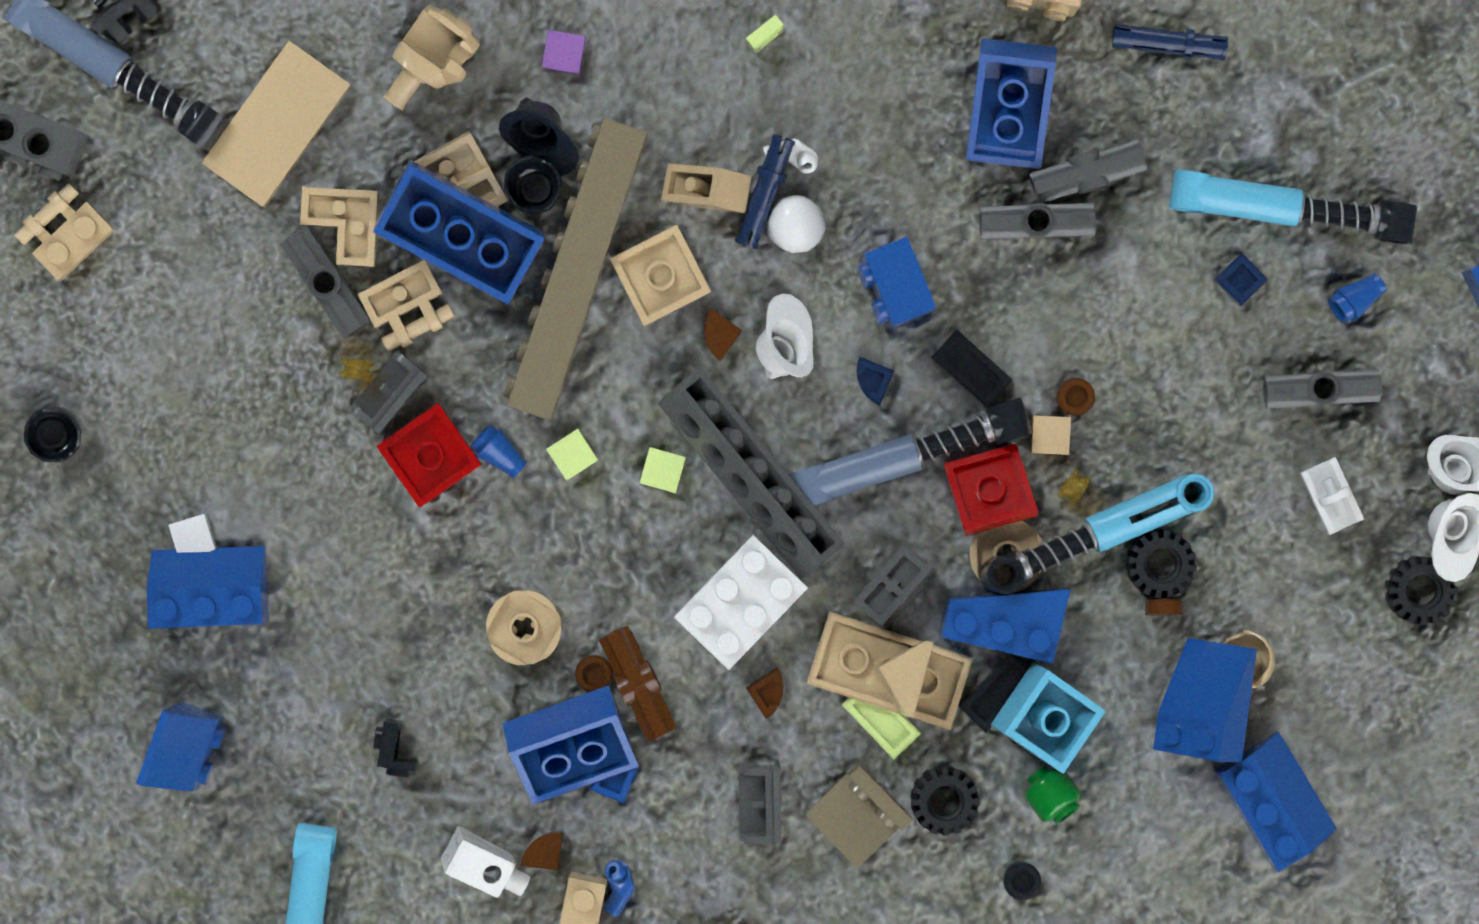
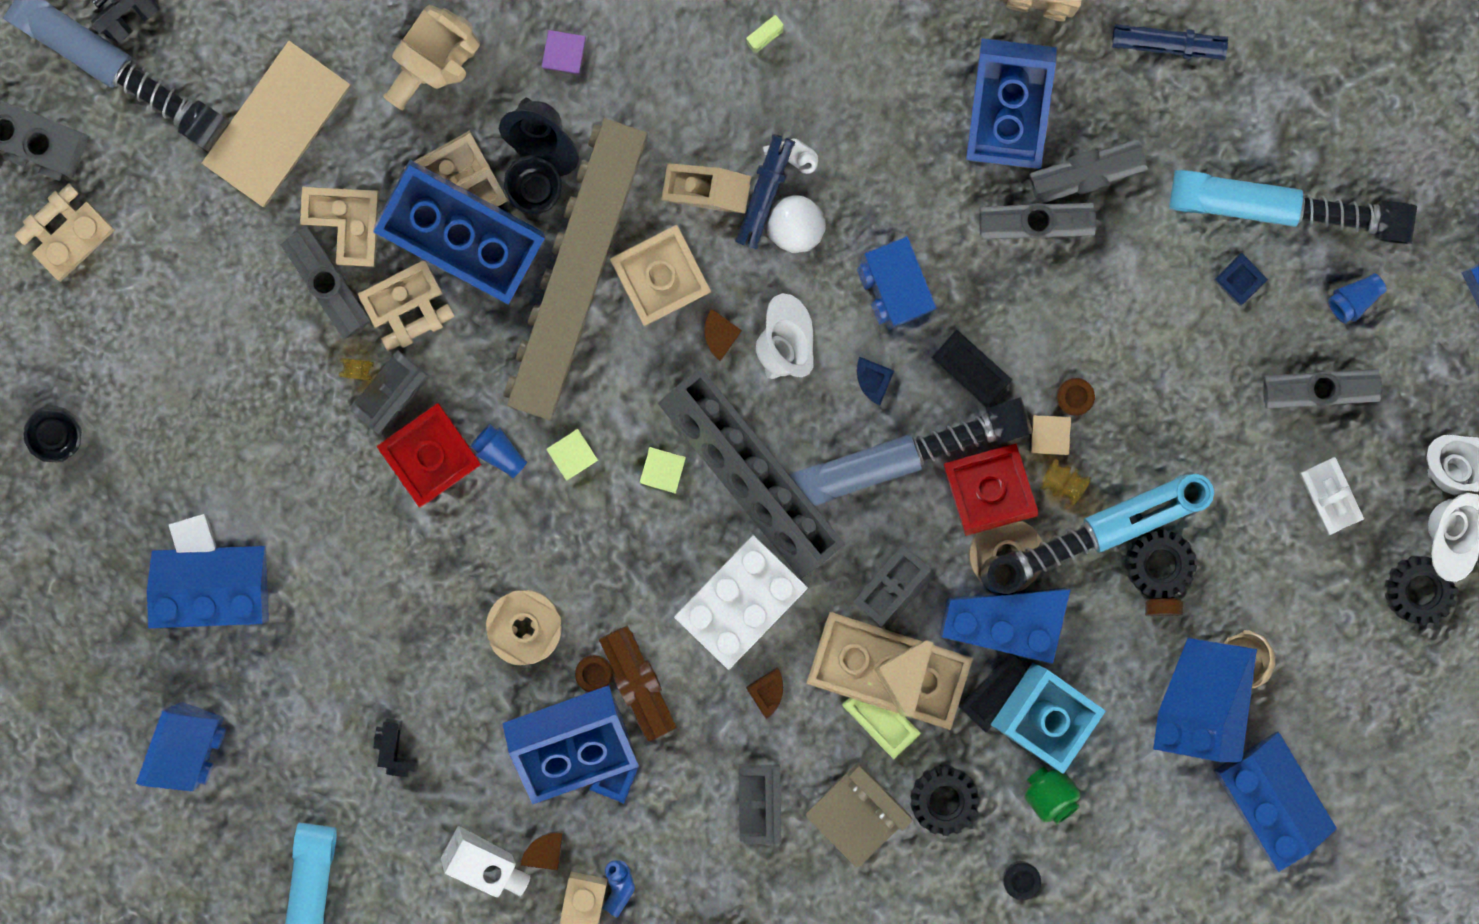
none -> clear yellow bush [1039,459,1072,497]

